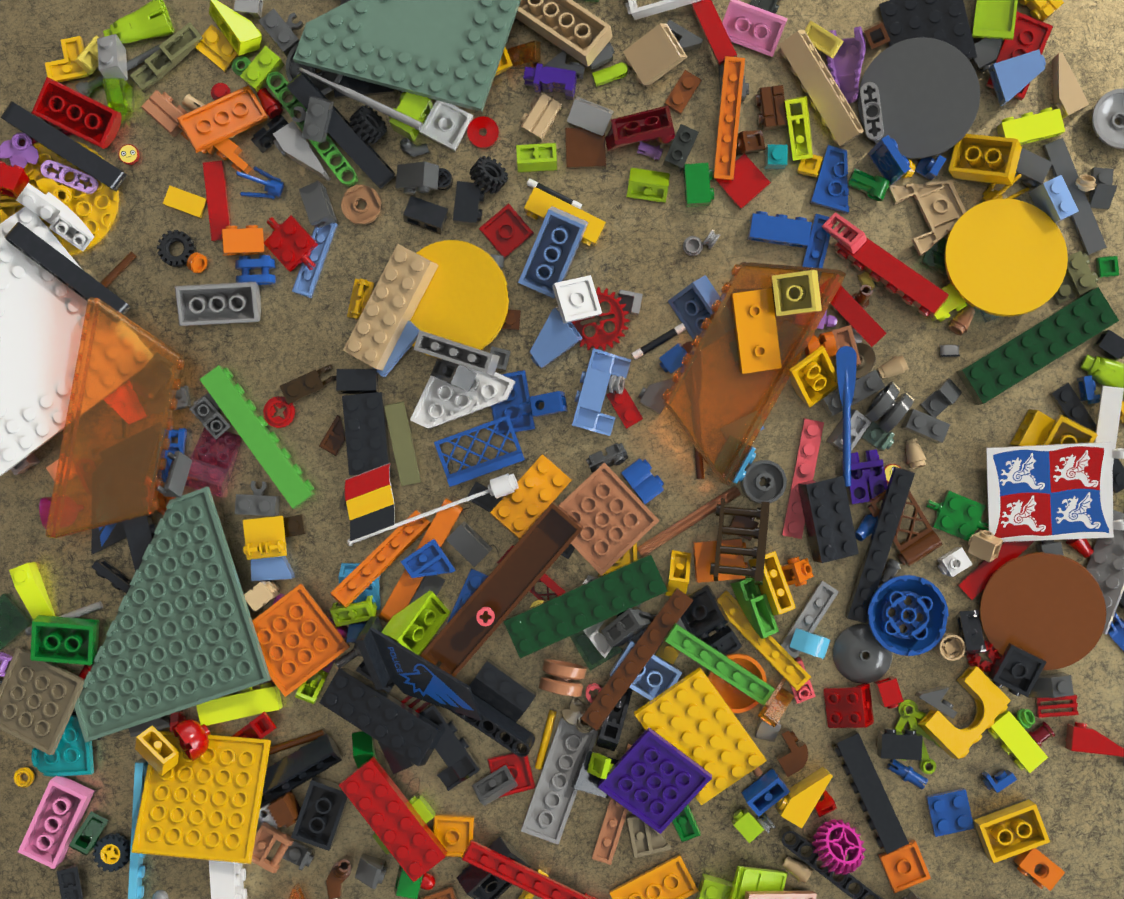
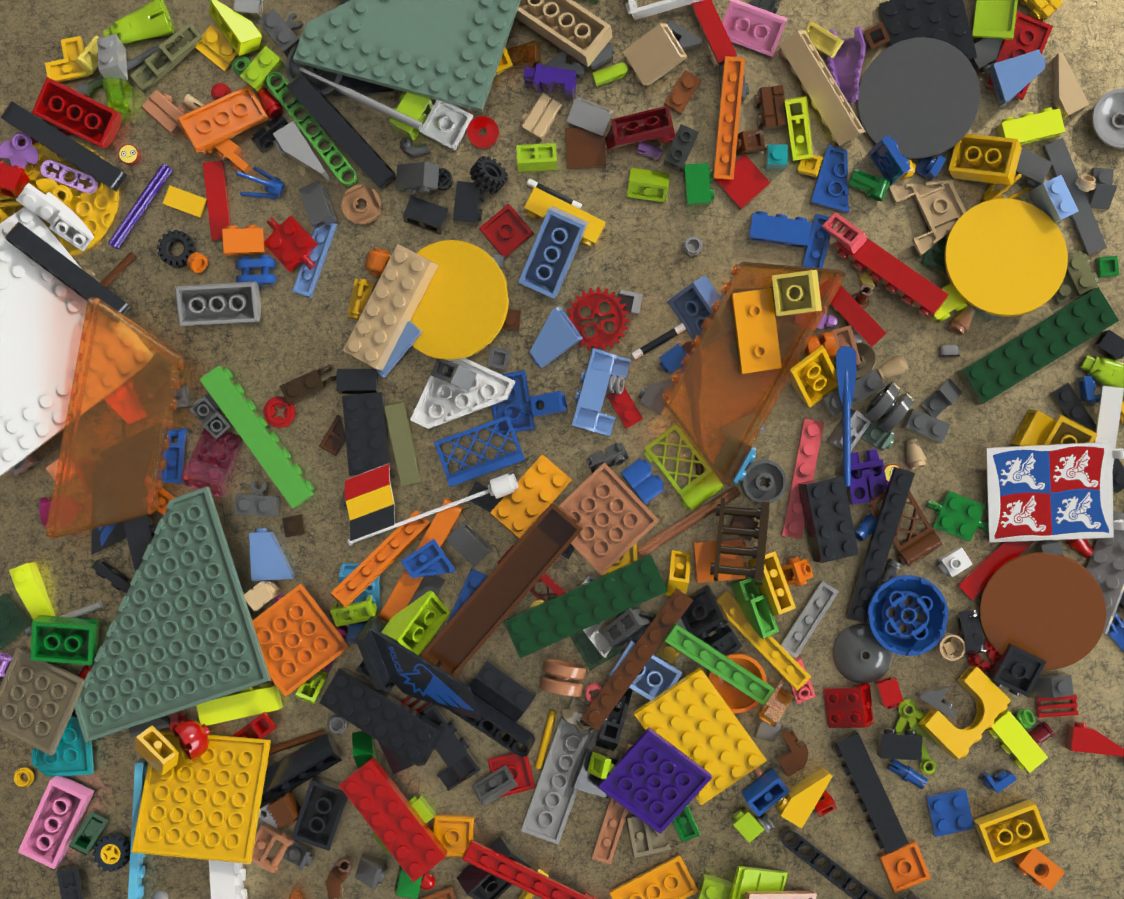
dark grey hinge [157,451,192,497] -> none
yellow hinge [243,516,287,560] -> none
dark grey brick [292,97,334,143] -> none
light grey bar [334,643,362,669] -> none
black tyre [349,105,387,144] -> none
light grey brick [413,330,500,375] -> none
coral bush [476,607,495,626] -> none
white plate [552,275,602,324] -> none
light grey bush [702,230,721,249] -> none
tan cone [782,856,813,883] -> none
medium azure brick [790,628,830,659] -> none
dark pink gear [812,819,866,875] -> none
light grey beam [860,82,884,141] -> none
tan brick [968,530,1003,562] -> none
none -> dark purple axle [108,164,172,249]
none -> light grey plate [327,714,348,734]
none -> orange head [364,248,391,278]
none -> lime piece [644,424,724,511]

